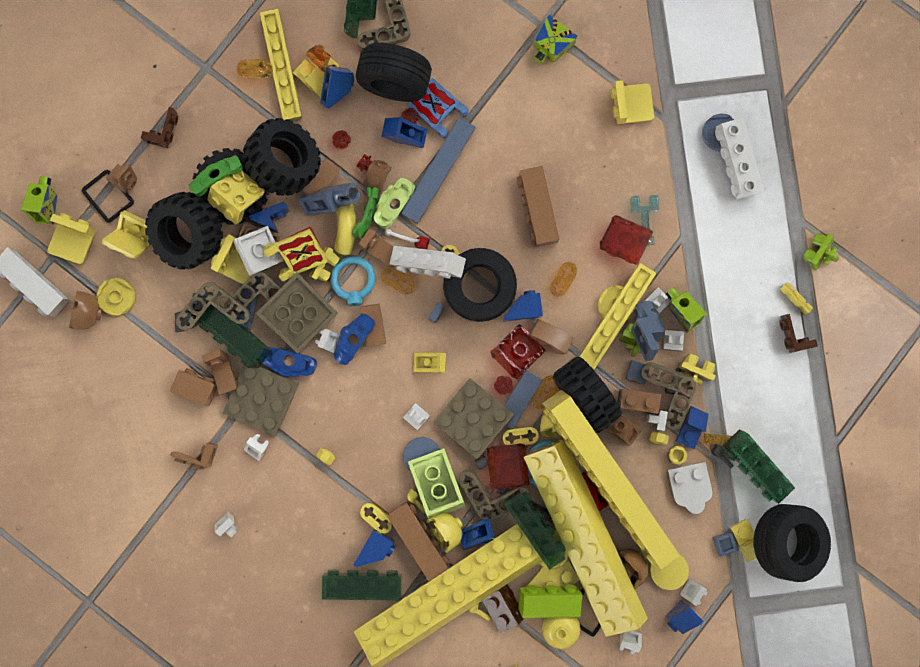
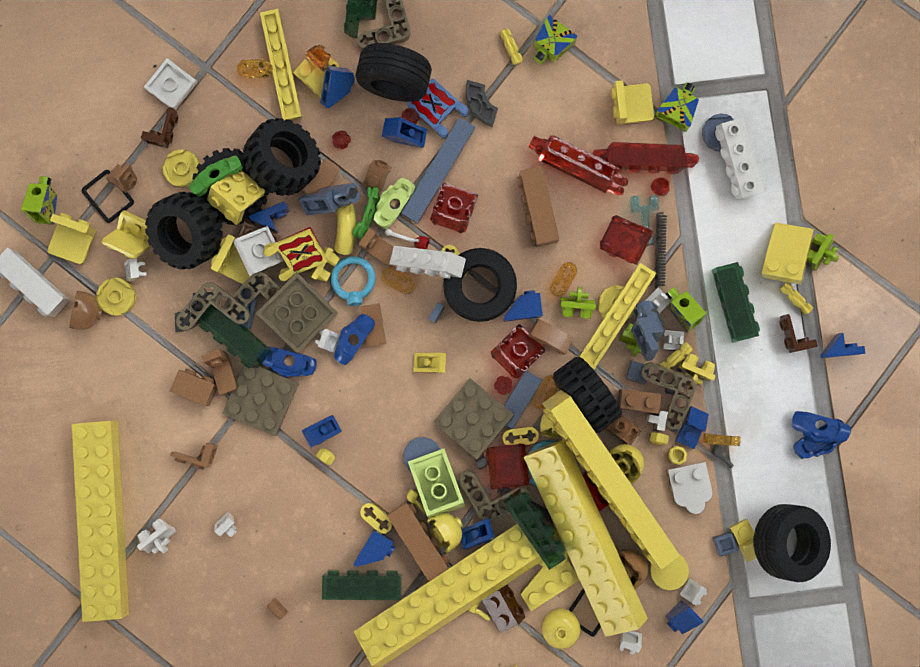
white tile [244,434,269,461] -> none
clear red plate [356,154,373,172] -> none
white tile [403,403,430,430] -> none
lime brick [518,585,582,618] -> none
clear green brick [723,429,795,504] -> none
none -> light yellow brick [72,421,129,622]
none -> white tile [124,259,147,281]
none -> white hips [137,519,176,554]
none -> white plate [144,58,198,110]
none -> light yellow tile [162,149,201,188]
none -> medium nougat tile [267,598,288,620]
none -> blue slope [302,415,342,448]
none -> clear red slope [430,182,479,234]
none -> dark grey tile [466,80,498,127]
none -> light yellow axle [500,28,523,65]
none -> clear red hinge [529,136,628,195]
none -> lime hips [560,287,596,319]
none -> clear red hinge [592,142,699,174]
none -> light yellow cylinder [609,444,645,483]
none -> clear red plate [651,177,670,196]
none -> torso [654,83,699,132]
none -> dark grey piece [654,212,667,288]
none -> light yellow axle [660,342,693,371]
none -> clear green brick [711,262,760,343]
none -> light yellow slope [762,223,814,285]
none -> blue piece [792,411,851,443]
none -> blue piece [793,419,844,459]
none -> blue slope [820,333,866,358]

